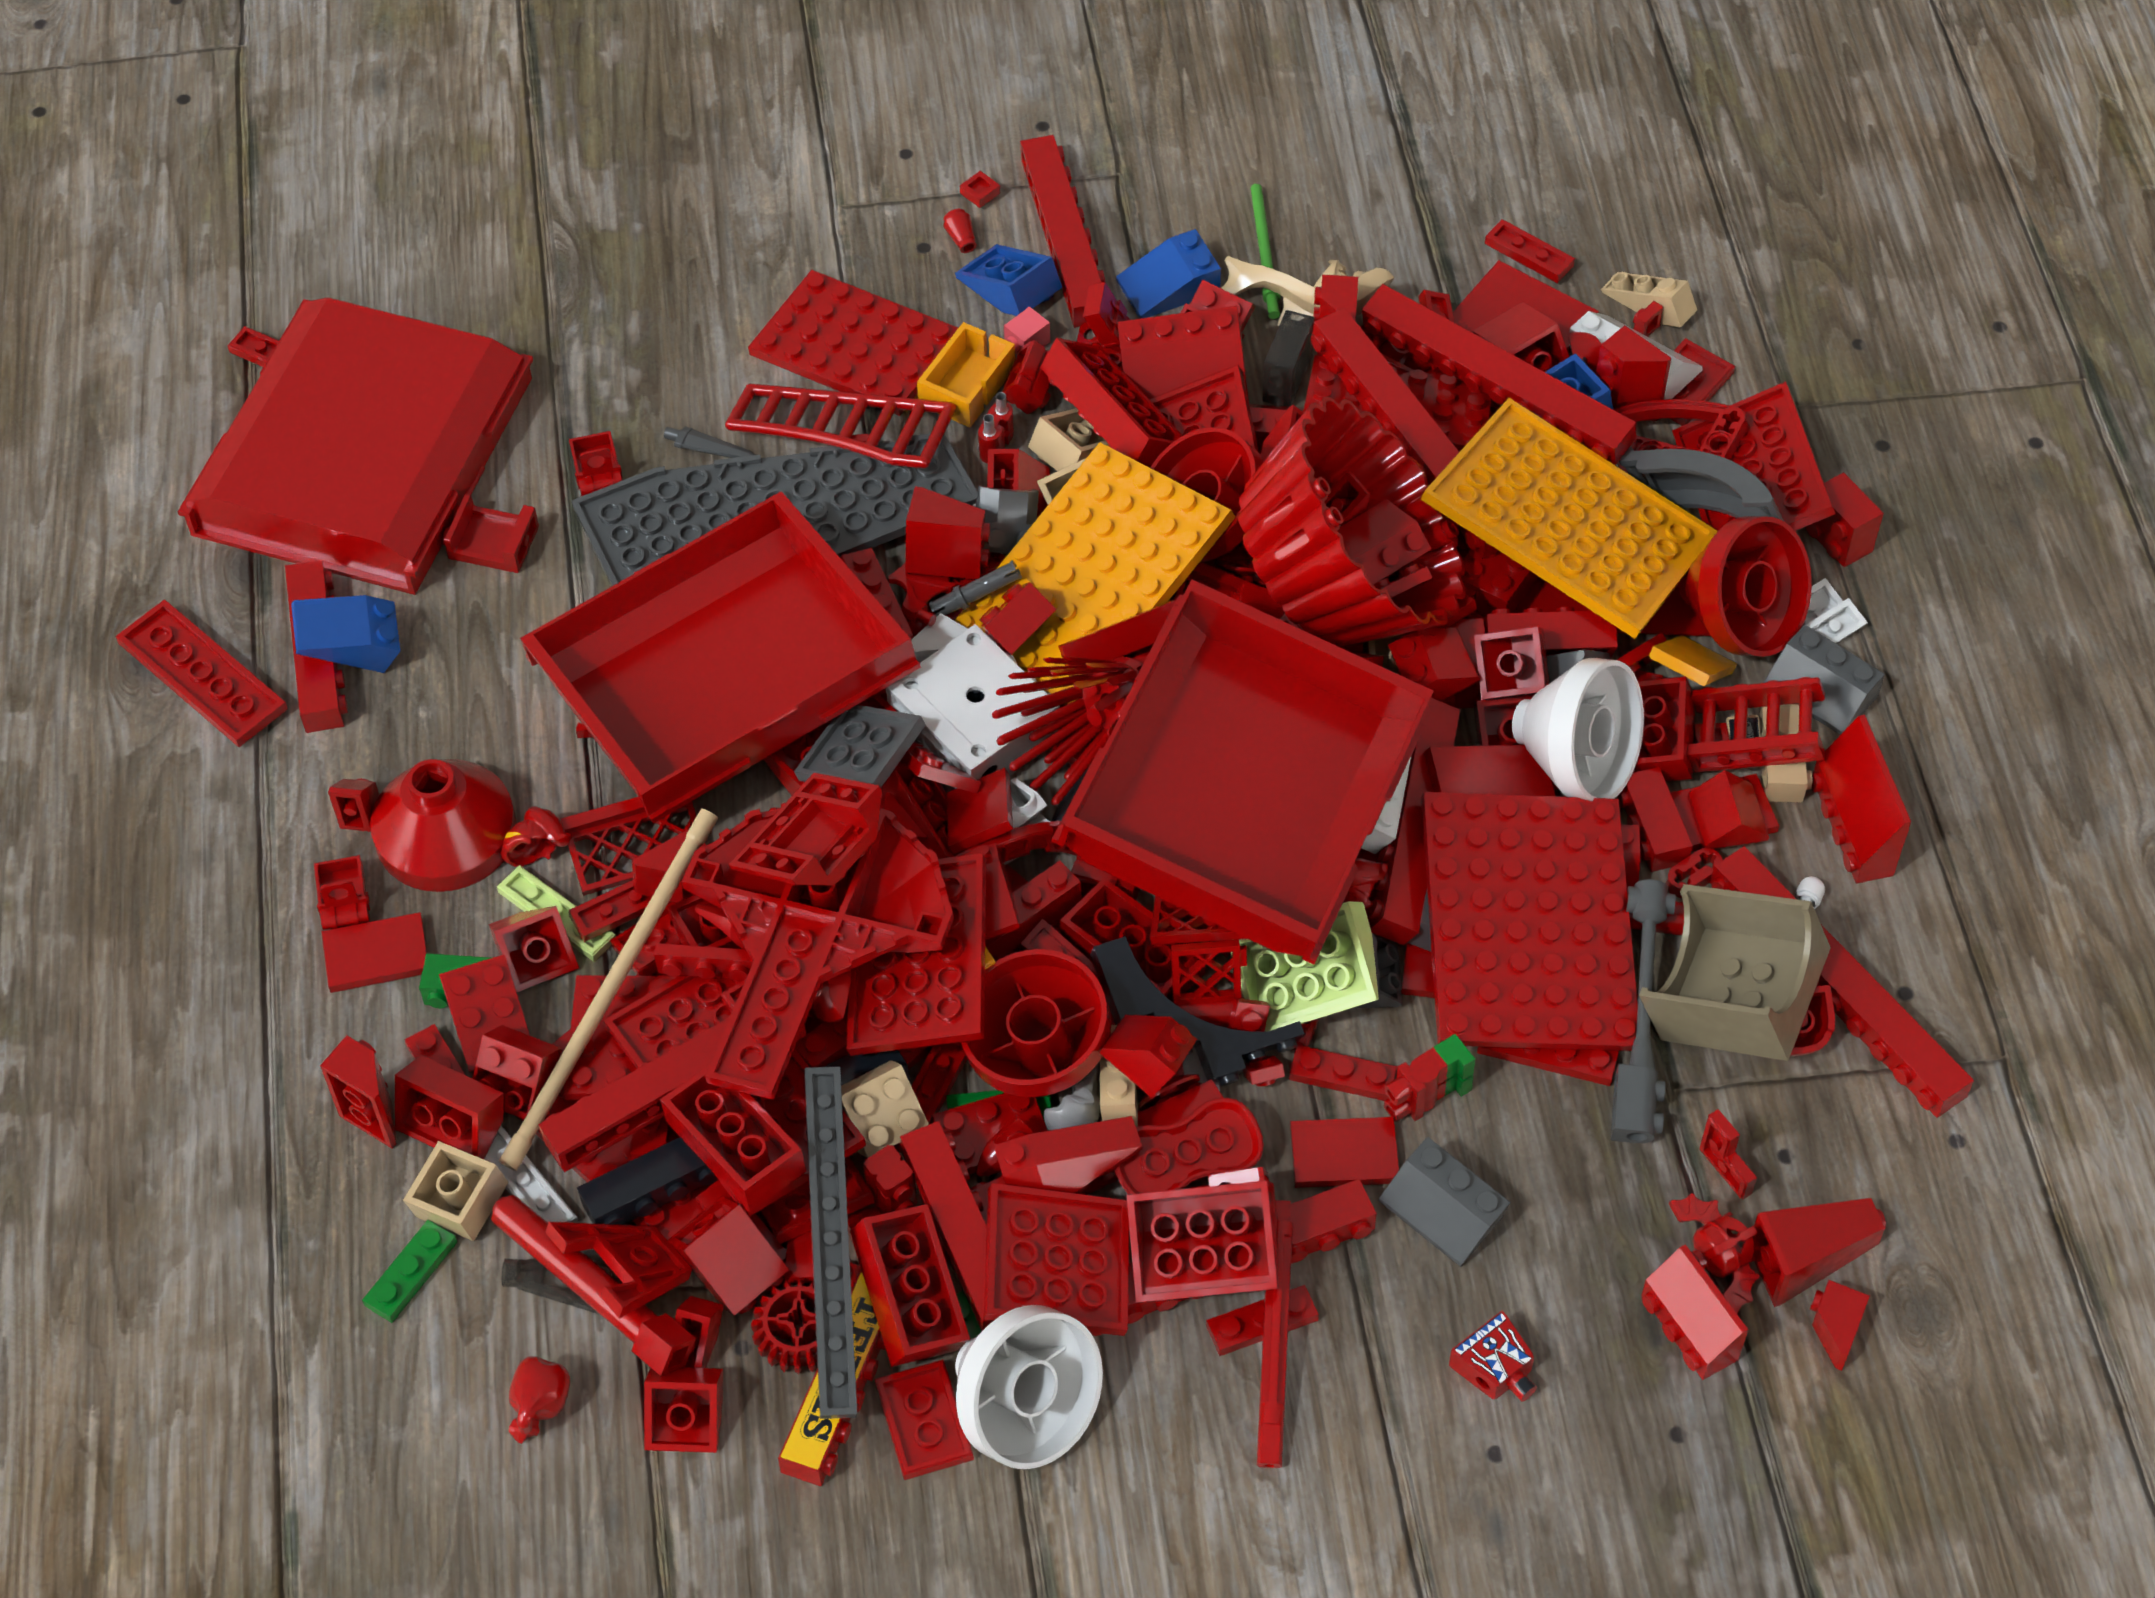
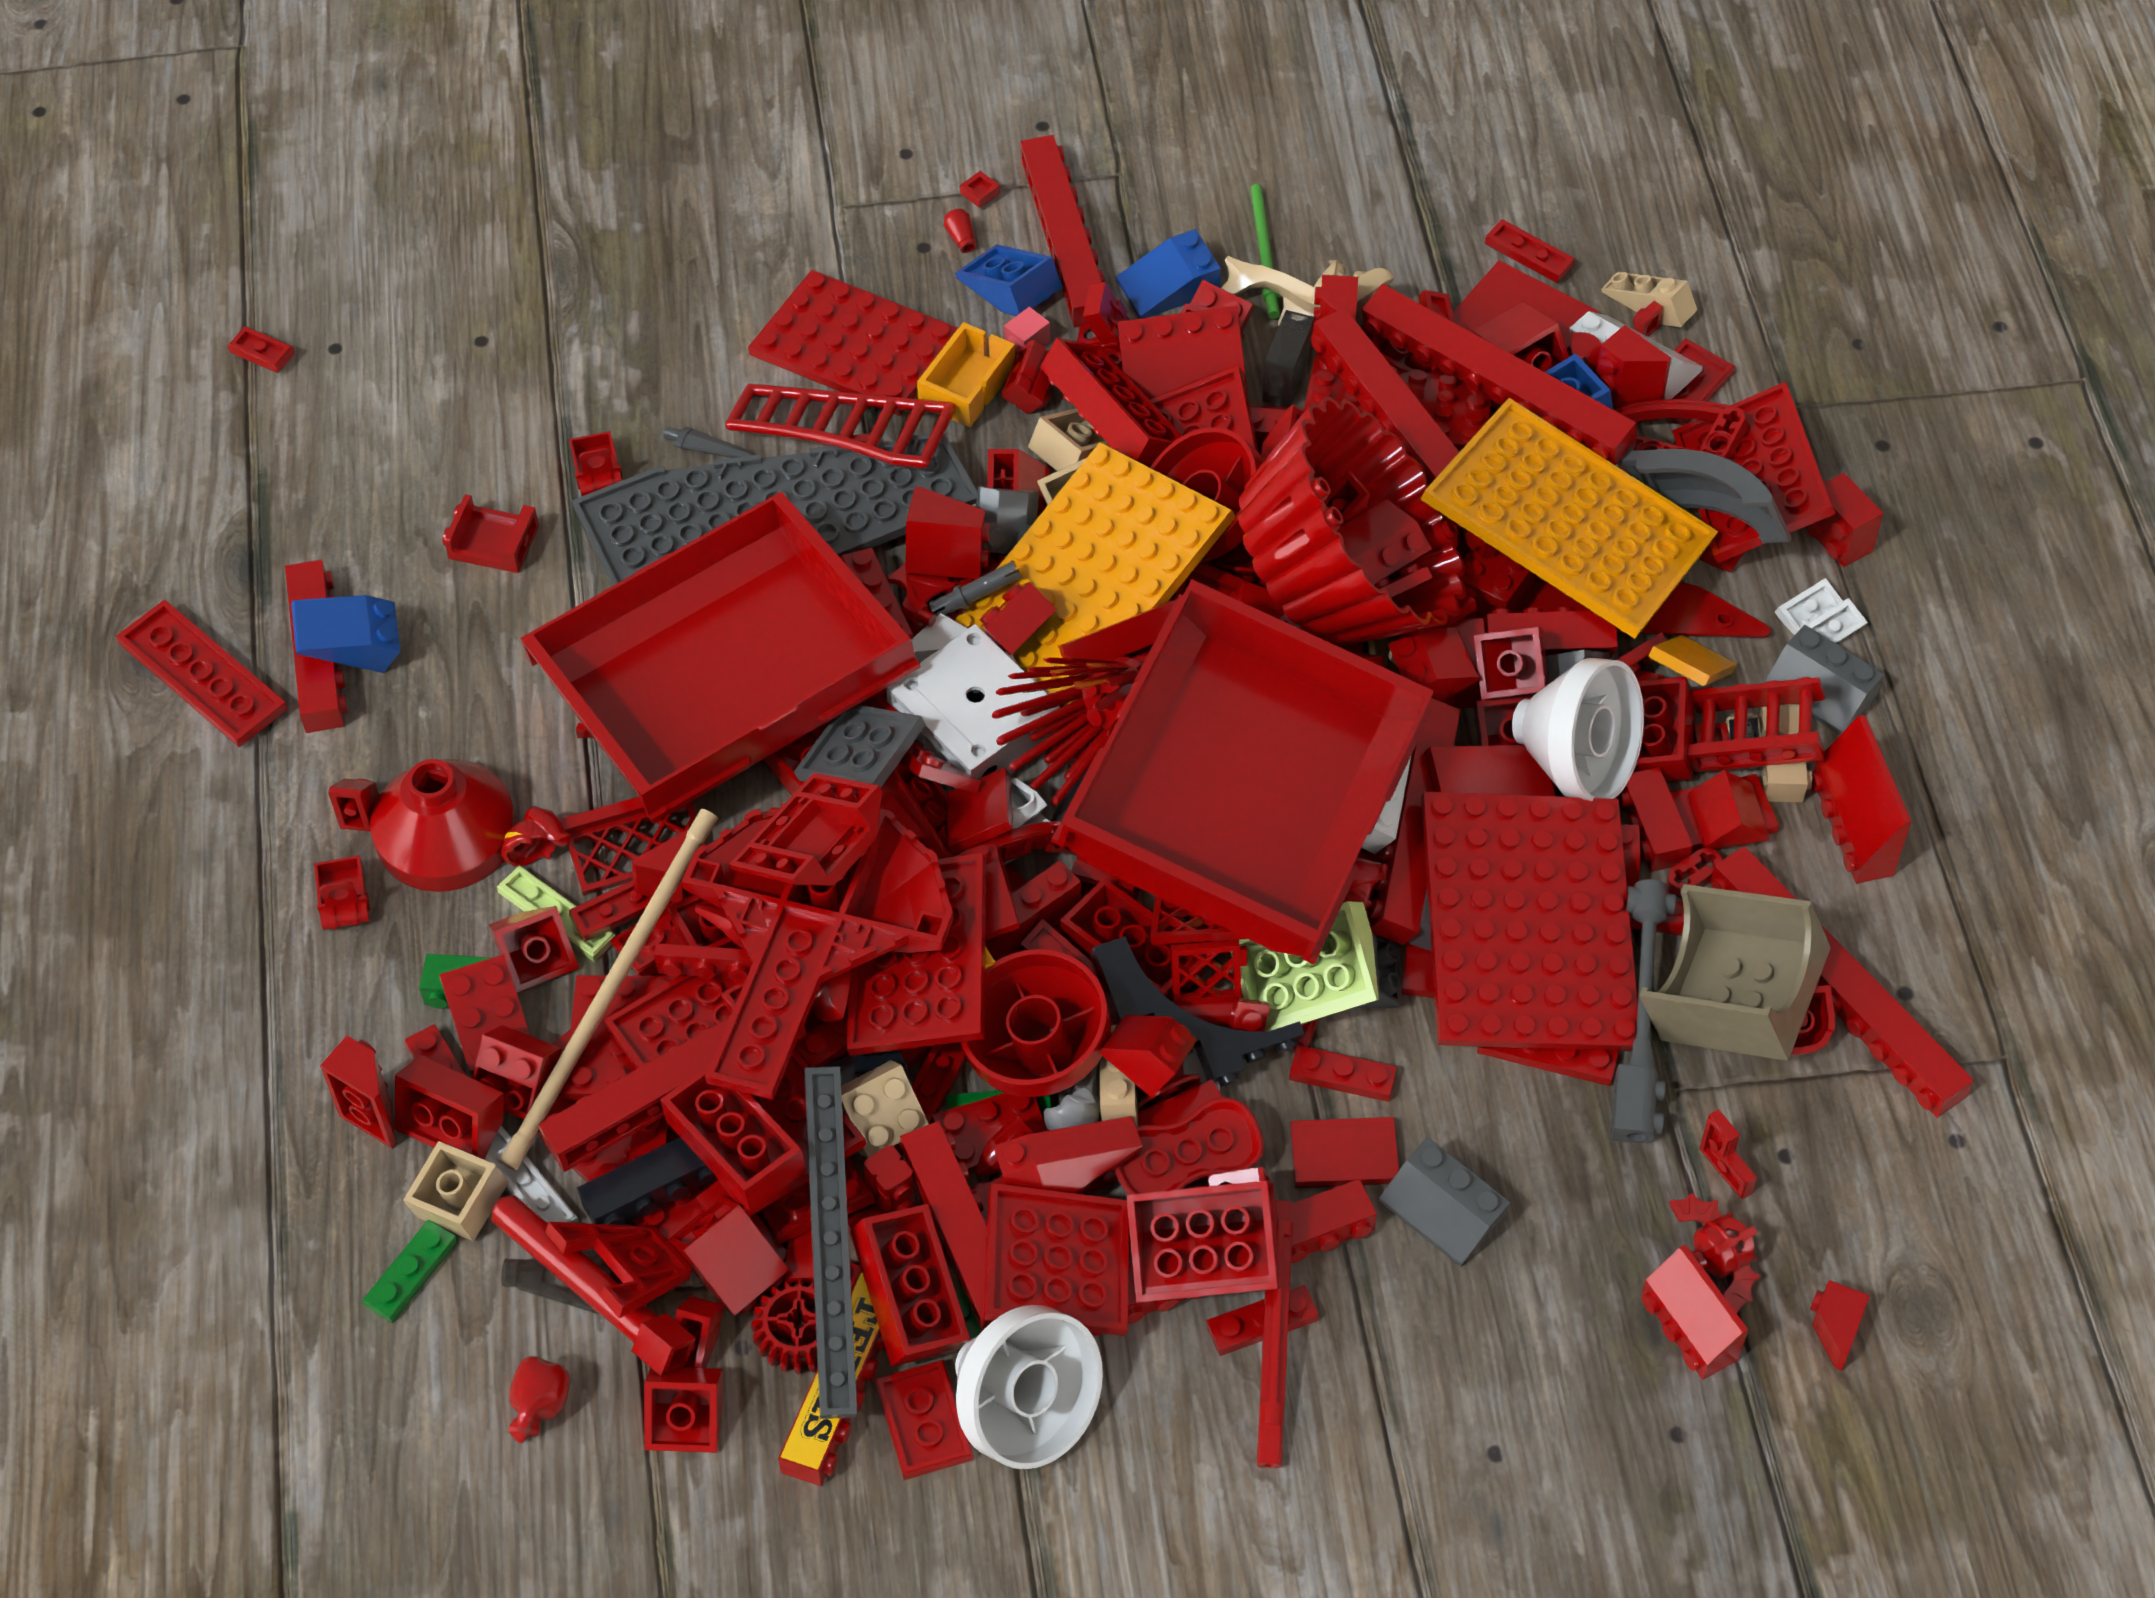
red panel [177,298,533,595] -> none
red tile [321,912,427,993] -> none
red piece [977,392,1014,463] -> none
red plate [1243,1055,1285,1086] -> none
red hips [1384,1034,1475,1122] -> none
torso [1449,1311,1537,1402] -> none
red cone [1679,516,1812,657] -> none
red slope [1753,1198,1886,1307] -> none
white cylinder [1795,876,1825,909] -> none

